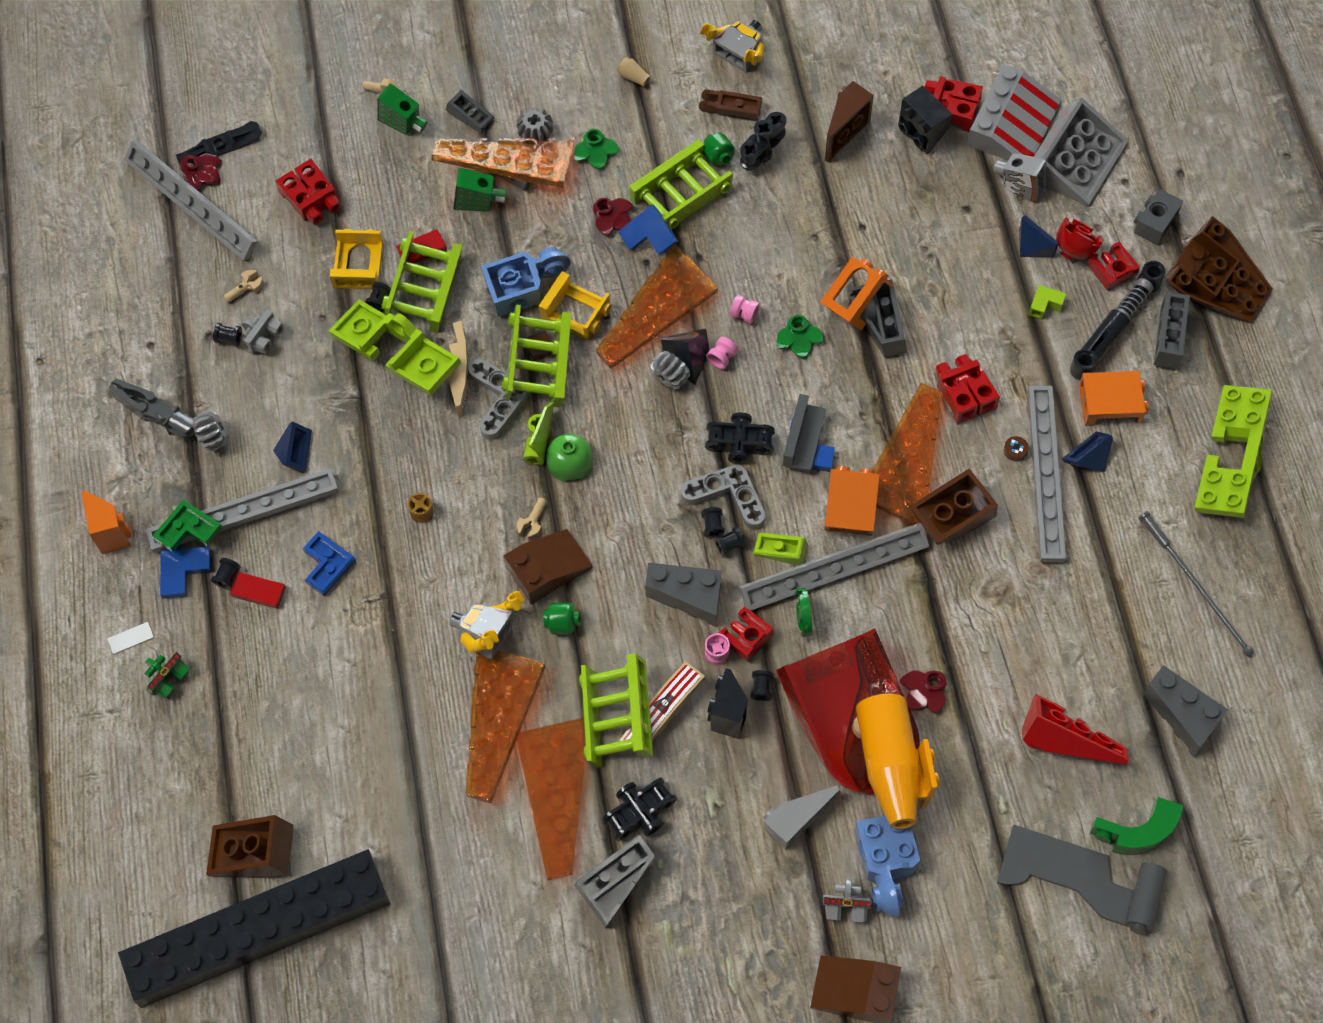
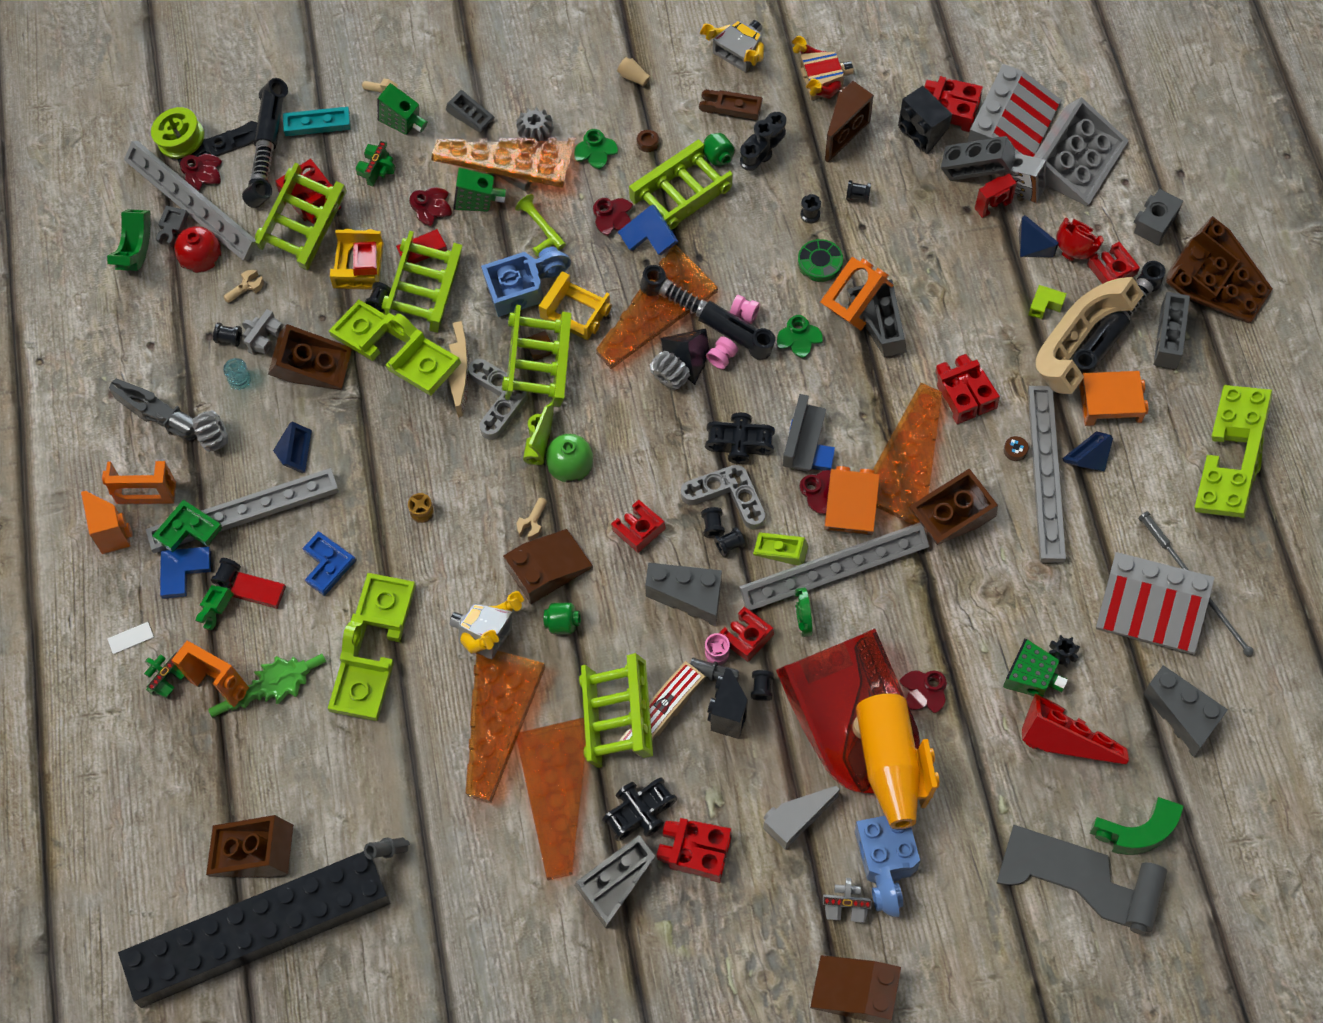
none -> orange panel [102,461,176,504]
none -> green arch [107,209,151,271]
none -> lime wheel [151,107,204,159]
none -> dark grey plate [156,205,189,247]
none -> orange panel [172,640,249,707]
none -> red cylinder [174,226,222,273]
none -> green plate [195,585,234,630]
none -> bright green piece [208,654,326,718]
none -> clear light blue wheel [223,358,251,390]
none -> black piece [242,78,288,208]
none -> lime fence [255,163,347,270]
none -> reddish brown slope [268,324,352,390]
none -> teal plate [283,107,351,136]
none -> lime plate [327,573,416,721]
none -> tile [353,241,377,276]
none -> green hips [356,141,396,187]
none -> dark grey axle [364,837,410,859]
none -> dark red plate [409,187,452,226]
none -> lime piece [515,194,566,257]
none -> red brick [611,500,666,553]
none -> reddish brown tile [637,130,659,152]
none -> black piece [640,265,775,360]
none -> red hips [656,818,732,883]
none -> dark grey axle [690,657,739,681]
none -> torso [792,36,854,100]
none -> tile [798,239,843,282]
none -> dark red plate [799,470,831,515]
none -> black bush [800,194,822,224]
none -> black bush [846,180,871,203]
none -> dark grey brick [941,136,1016,181]
none -> red brick [975,174,1017,218]
none -> green torso [1003,639,1068,697]
none -> tan arch [1036,277,1144,394]
none -> black gear [1049,635,1080,668]
none -> light grey slope [1096,552,1214,655]

